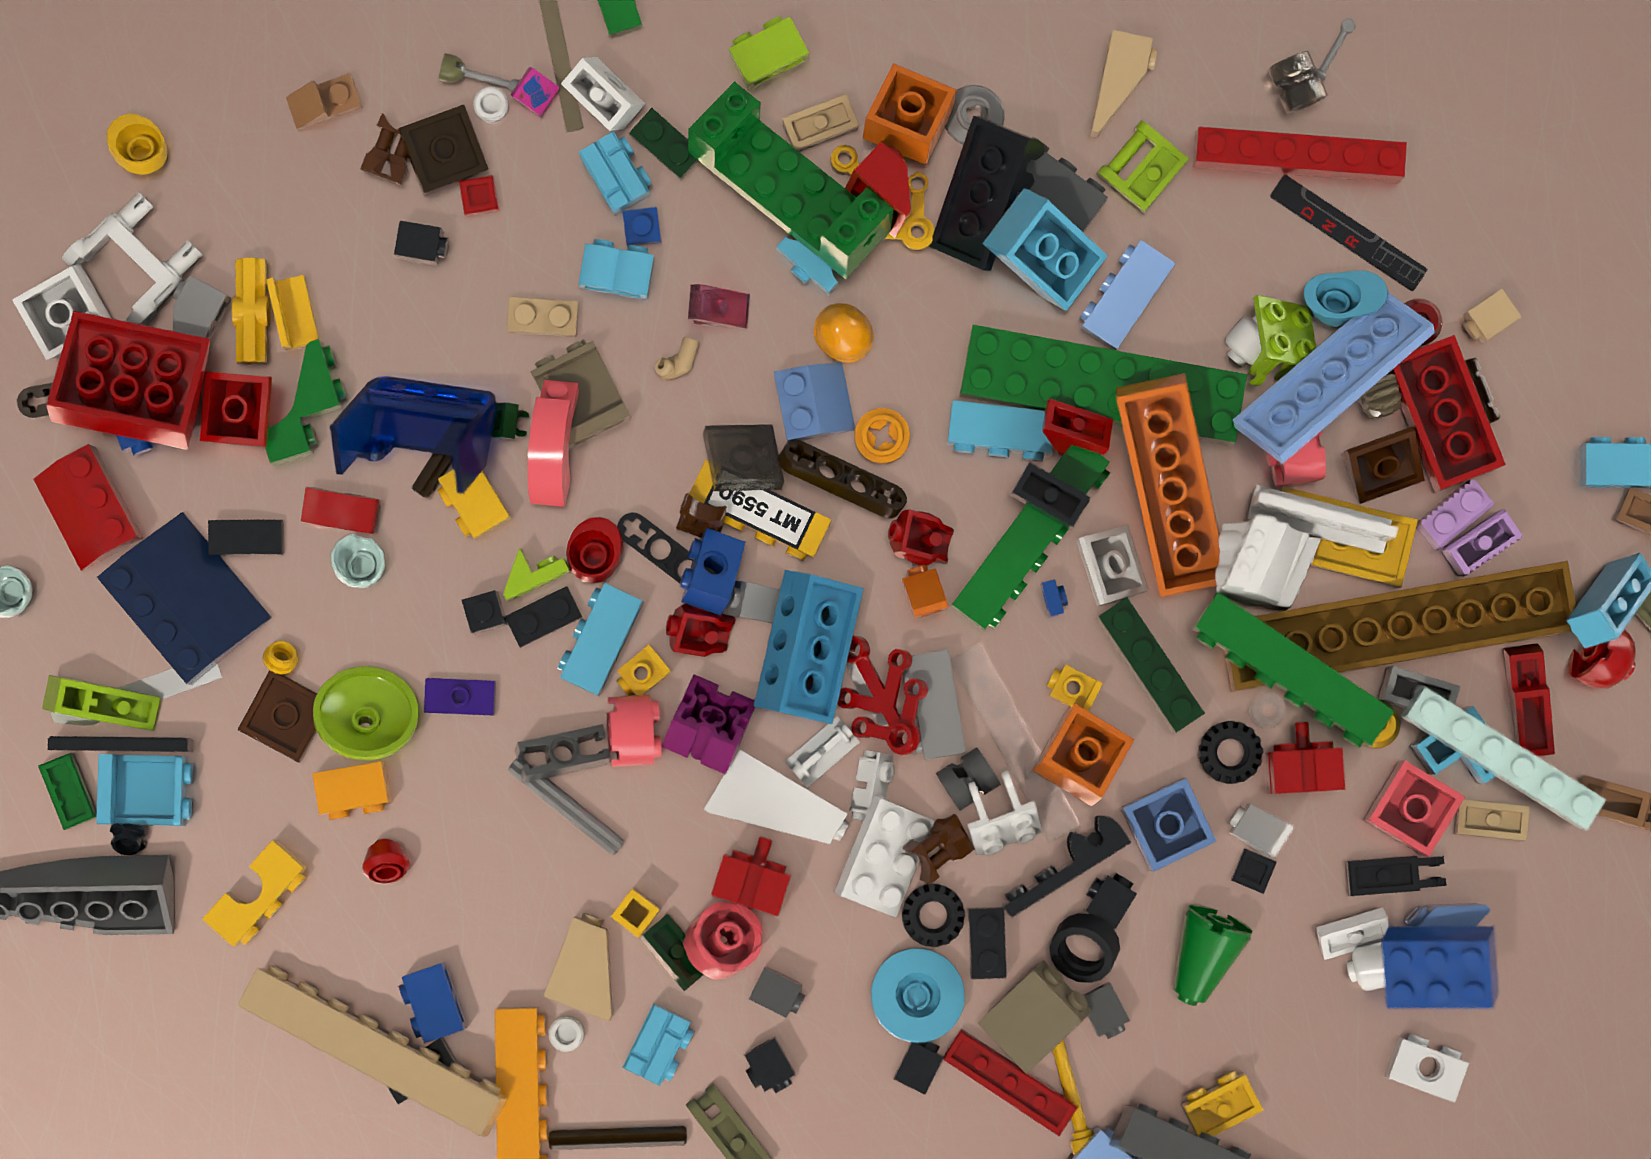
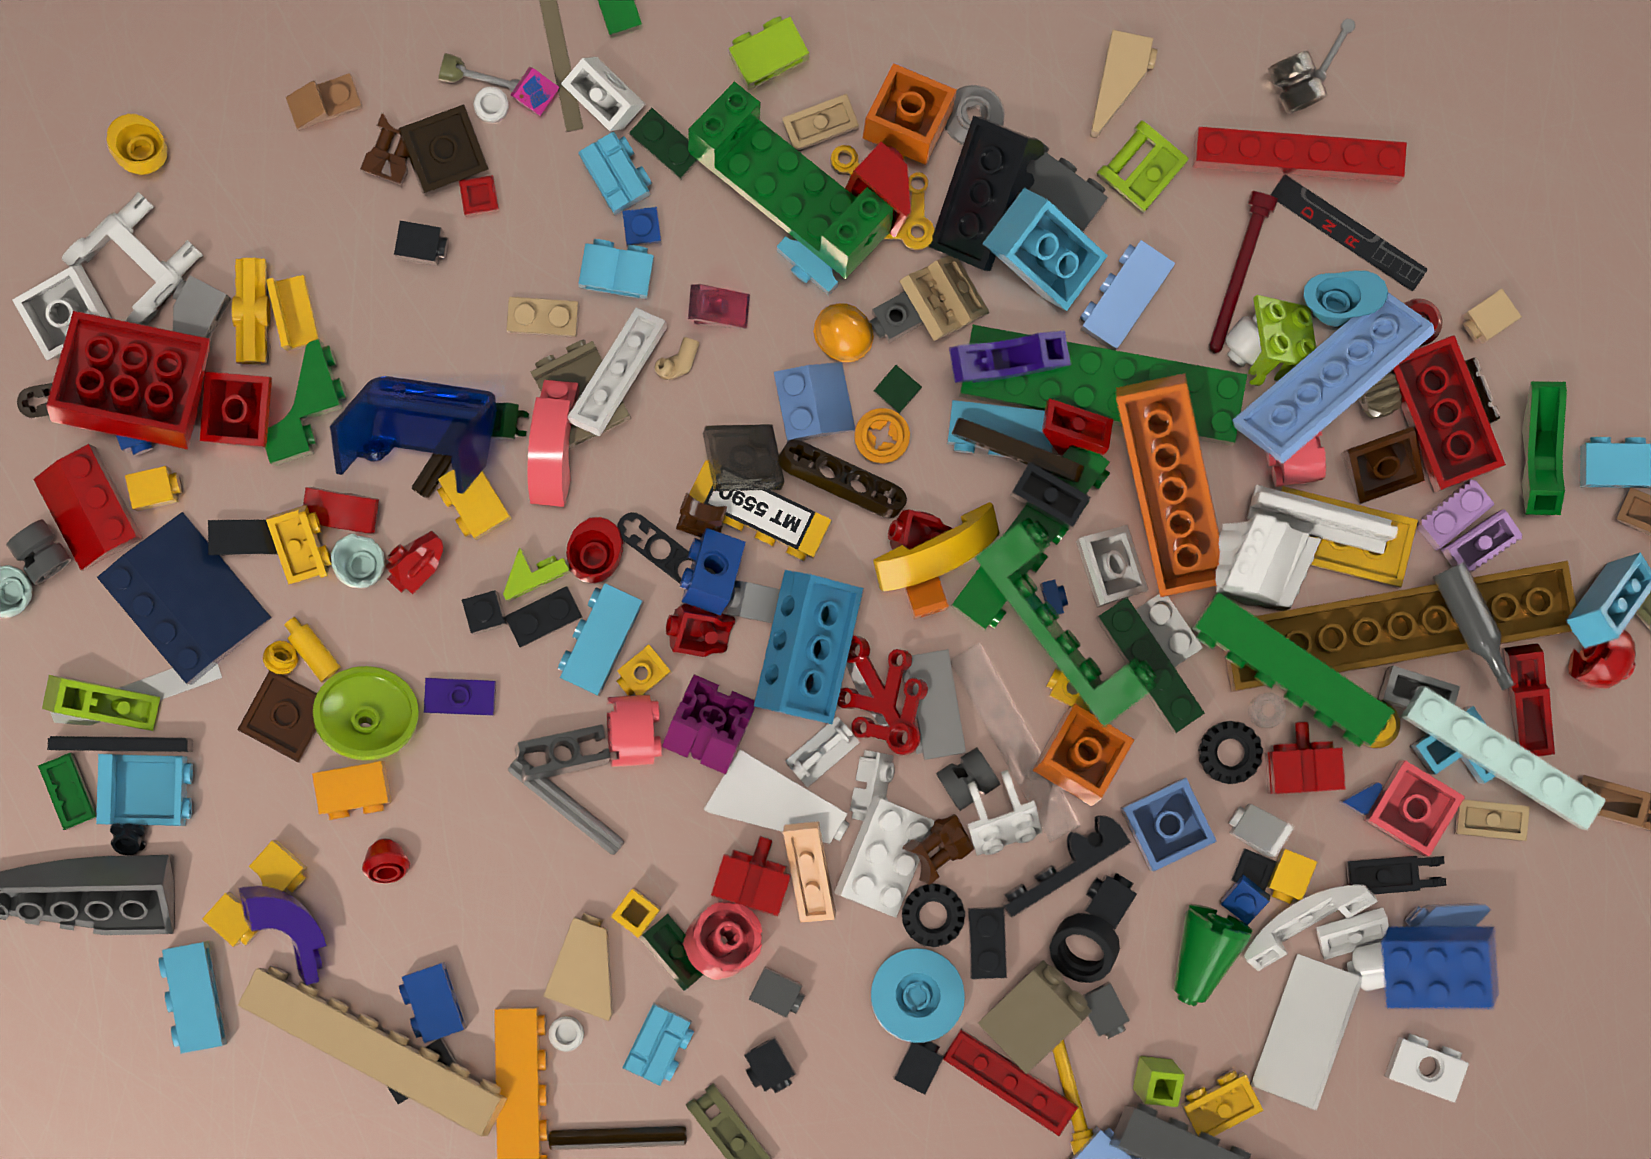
none -> dark grey wheel [6,519,72,585]
none -> yellow brick [125,466,182,511]
none -> medium azure brick [158,941,227,1054]
none -> dark purple arch [238,886,327,985]
none -> yellow bracket [266,505,332,585]
none -> yellow cylinder [284,617,341,683]
none -> red hand [386,531,443,594]
none -> white plate [568,308,667,436]
none -> light nougat plate [783,822,836,923]
none -> dark grey brick [870,291,924,343]
none -> dark green tile [873,365,922,414]
none -> yellow slope [873,502,1000,591]
none -> tan slope [899,255,989,341]
none -> dark purple arch [949,331,1071,383]
none -> dark brown beam [952,418,1085,484]
none -> green plate [975,517,1157,727]
none -> lime brick [1133,1056,1185,1107]
none -> white plate [1136,594,1203,667]
none -> dark red piece [1209,191,1278,353]
none -> blue plate [1221,875,1270,925]
none -> white slope [1244,885,1378,971]
none -> white tile [1251,954,1362,1110]
none -> yellow brick [1267,848,1317,904]
none -> blue slope [1340,782,1383,815]
none -> dark grey piece [1433,562,1515,691]
none -> green arch [1522,381,1567,515]

